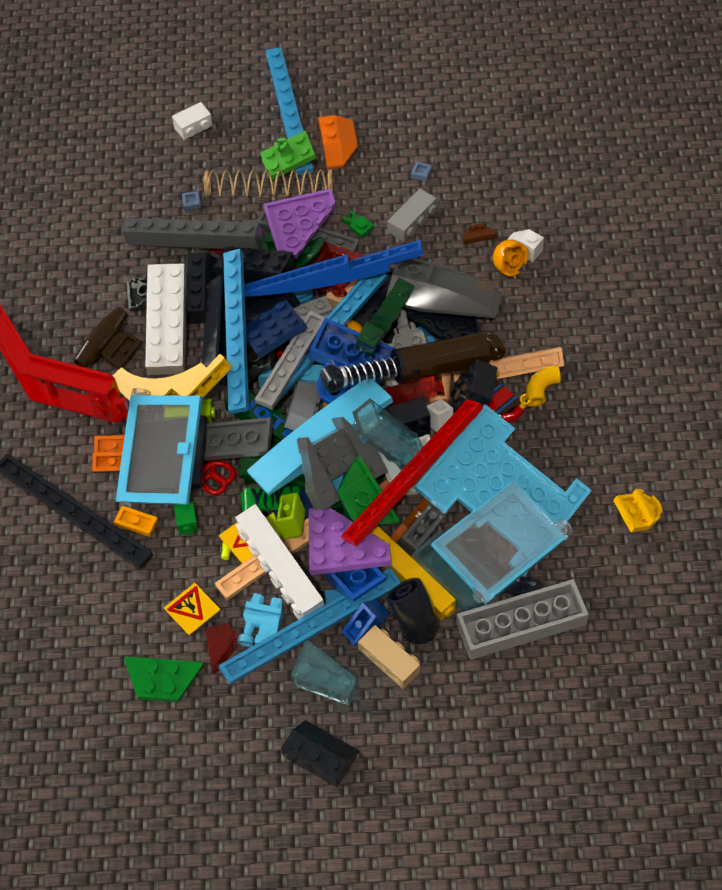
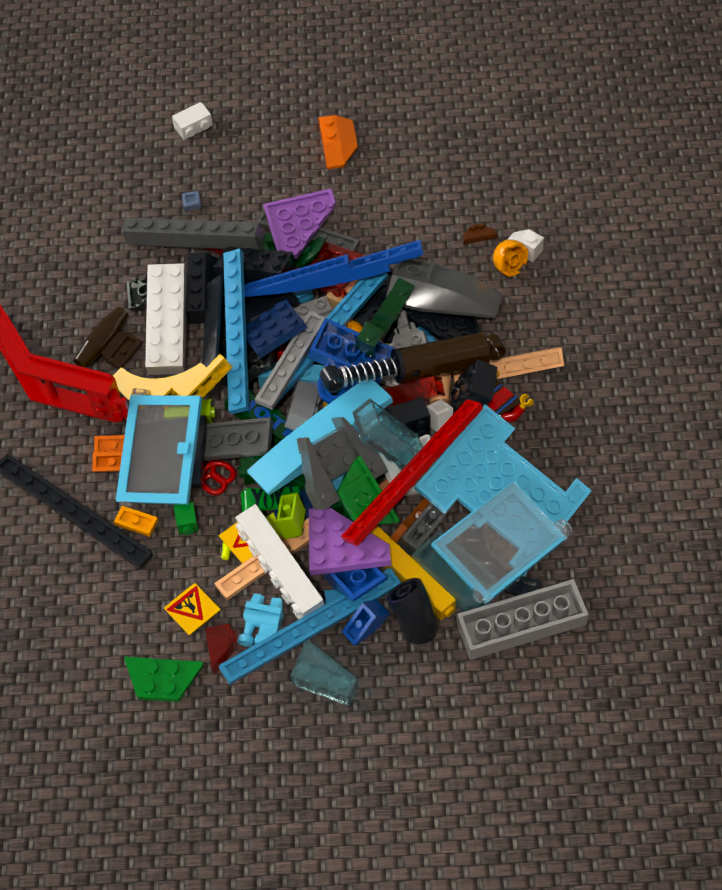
tan piece [204,169,333,197] -> none
bright green plate [260,130,317,180] -> none
dark azure plate [266,47,313,175] -> none
black slope [281,720,359,787] -> none
green plate [342,210,374,239] -> none
tan brick [358,625,420,689] -> none
light grey brick [387,189,437,242] -> none
sand blue tile [411,161,432,182] -> none
yellow cylinder [526,365,561,407] -> none
yellow slope [613,489,662,533] -> none

